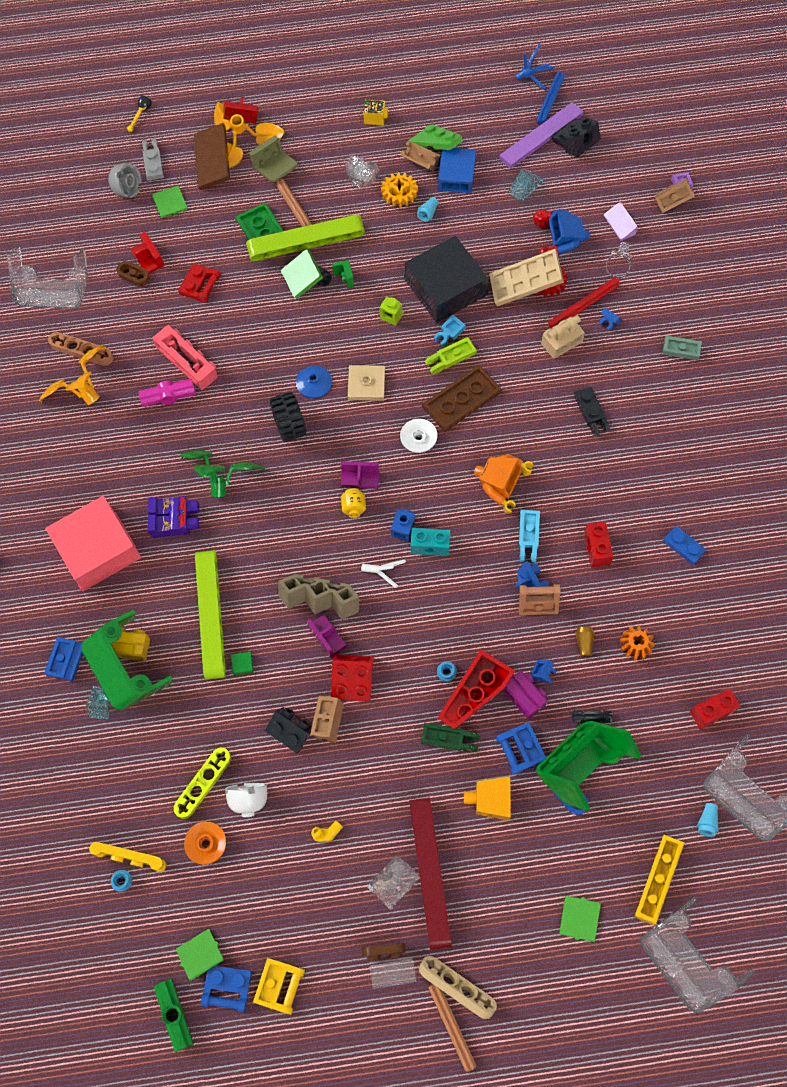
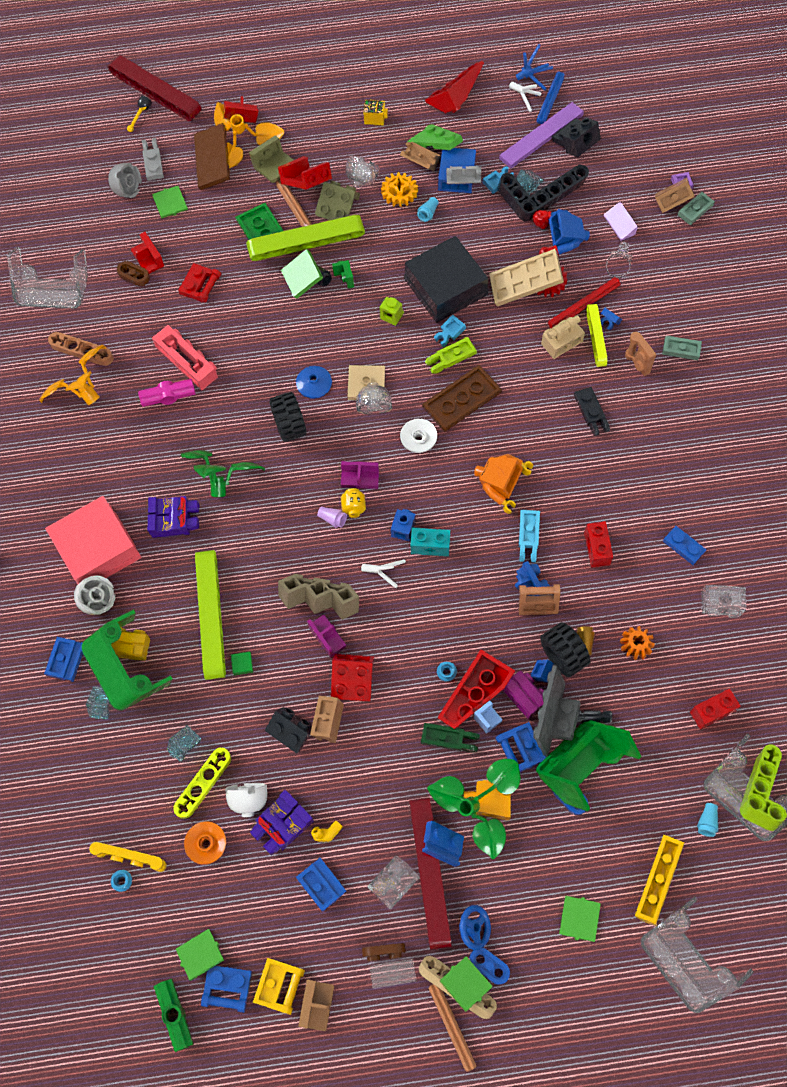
none -> white cylinder [74,576,115,615]
none -> dark red beam [107,55,202,122]
none -> clear light blue bracket [167,725,201,762]
none -> dark purple hips [250,790,314,855]
none -> red panel [278,156,332,190]
none -> blue plate [296,858,347,912]
none -> medium nougat panel [298,980,334,1031]
none -> olive bracket [315,181,360,220]
none -> lavender cone [317,506,347,528]
none -> clear cylinder [356,382,392,414]
none -> blue plate [422,821,464,867]
none -> red wedge [425,60,484,113]
none -> green plant [427,758,521,859]
none -> bright green piece [439,957,493,1012]
none -> light grey hinge [446,165,481,184]
none -> blue piece [459,905,491,950]
none -> blue plate [469,948,510,985]
none -> light blue panel [474,701,502,734]
none -> dark azure plate [483,166,514,194]
none -> black beam [497,165,589,221]
none -> white plant [509,82,541,112]
none -> dark grey bracket [533,665,581,756]
none -> black tyre [540,622,591,678]
none -> neon yellow beam [586,304,607,367]
none -> nougat plate [625,332,656,376]
none -> sand green plate [678,192,715,225]
none -> clear brick [701,585,746,618]
none -> lime beam [740,745,787,831]

